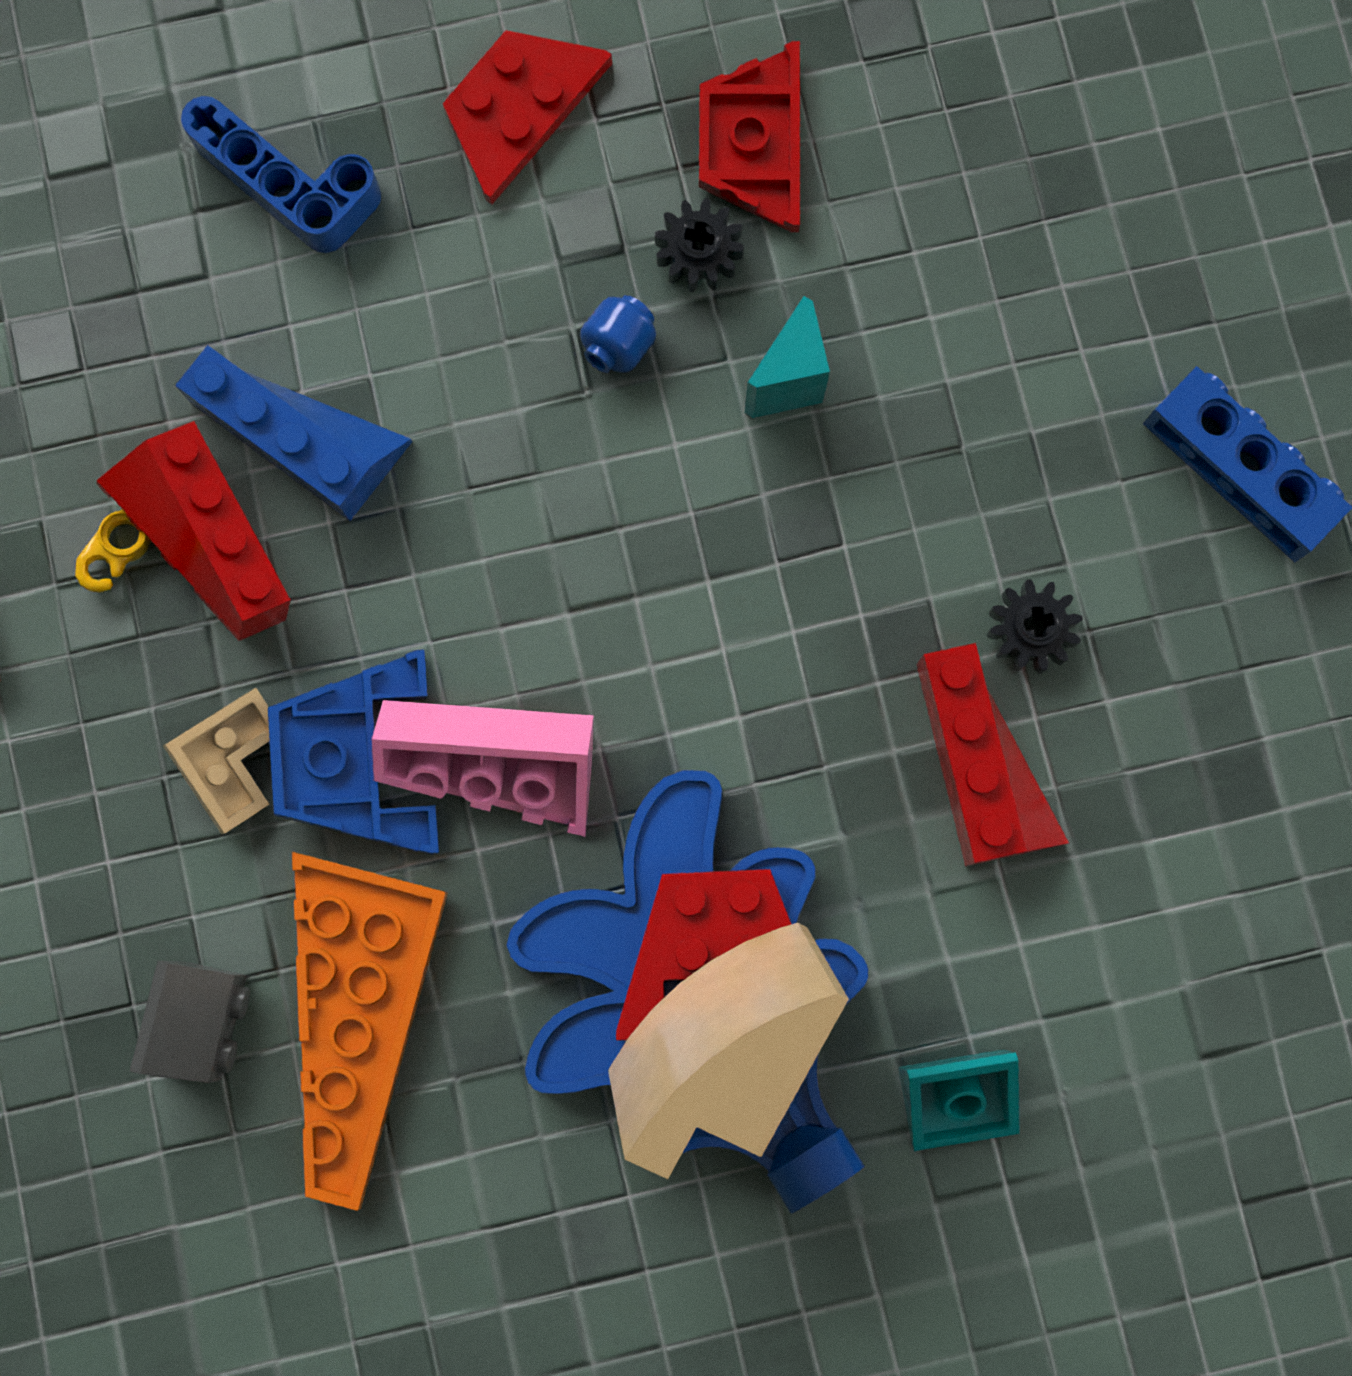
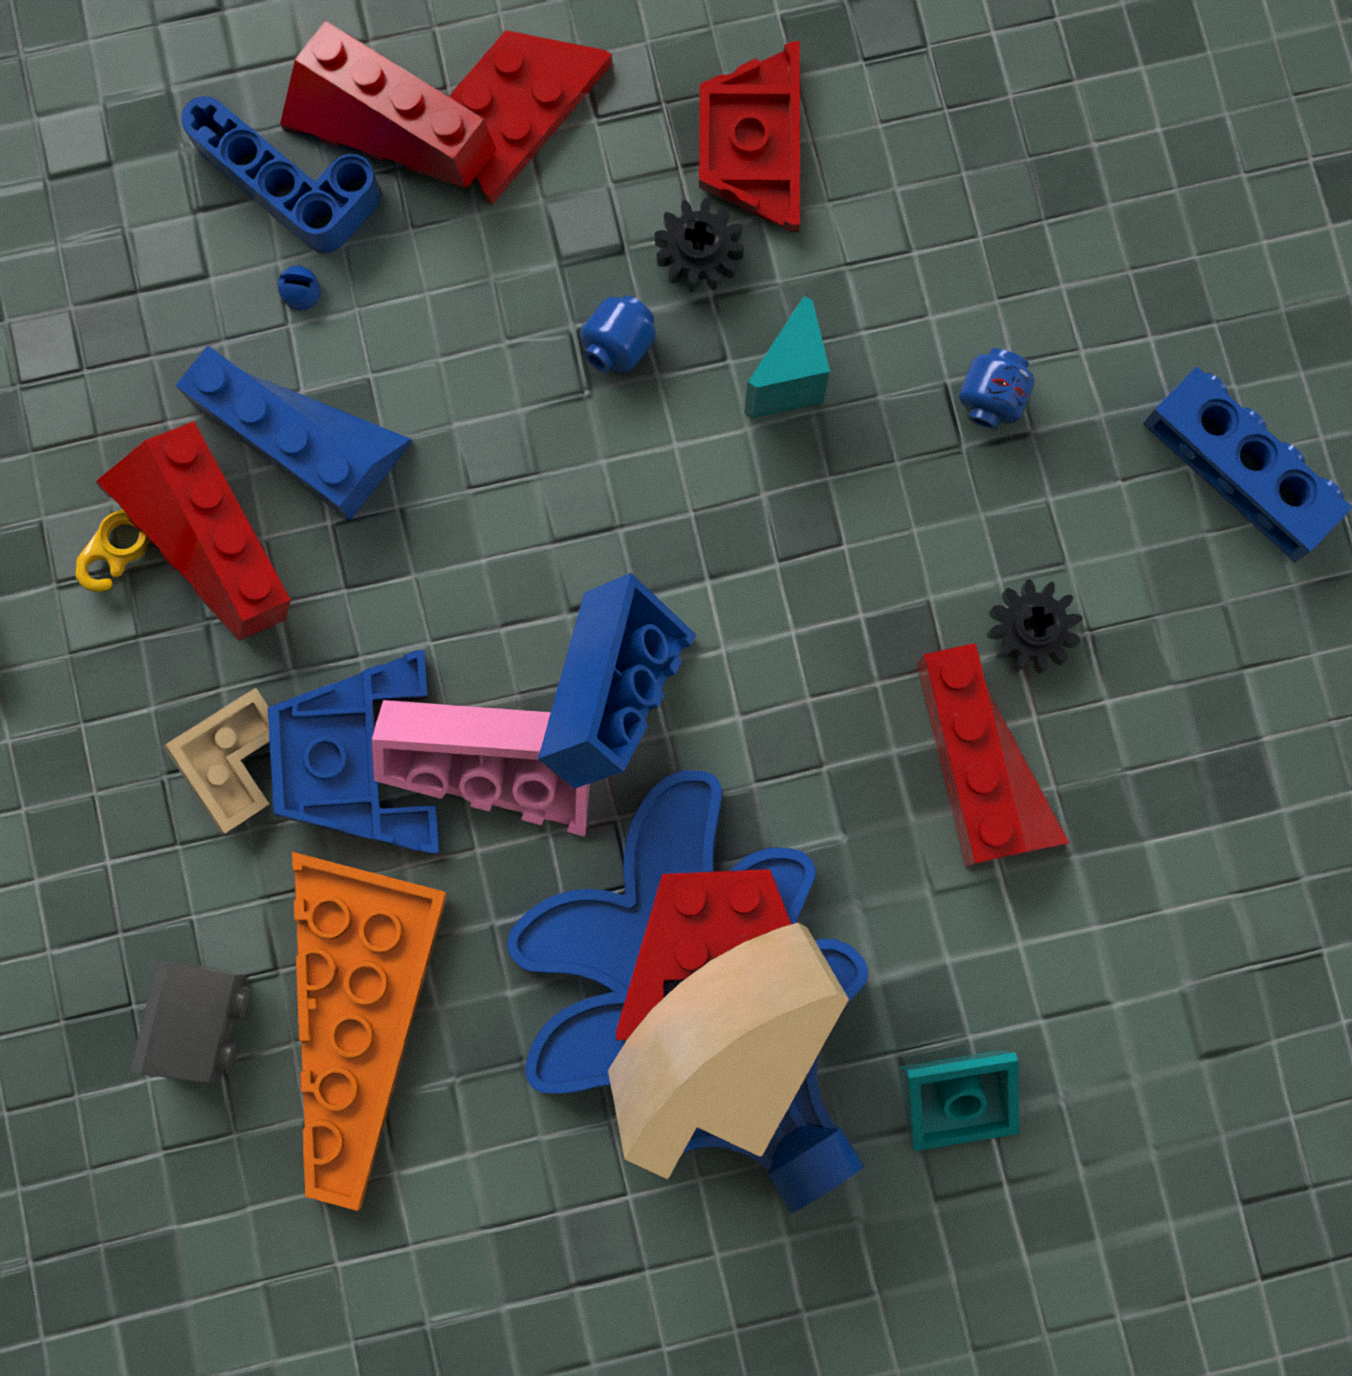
none -> blue hinge [278,265,321,310]
none -> red wedge [280,21,497,189]
none -> blue wedge [538,573,697,789]
none -> blue head [959,348,1035,429]

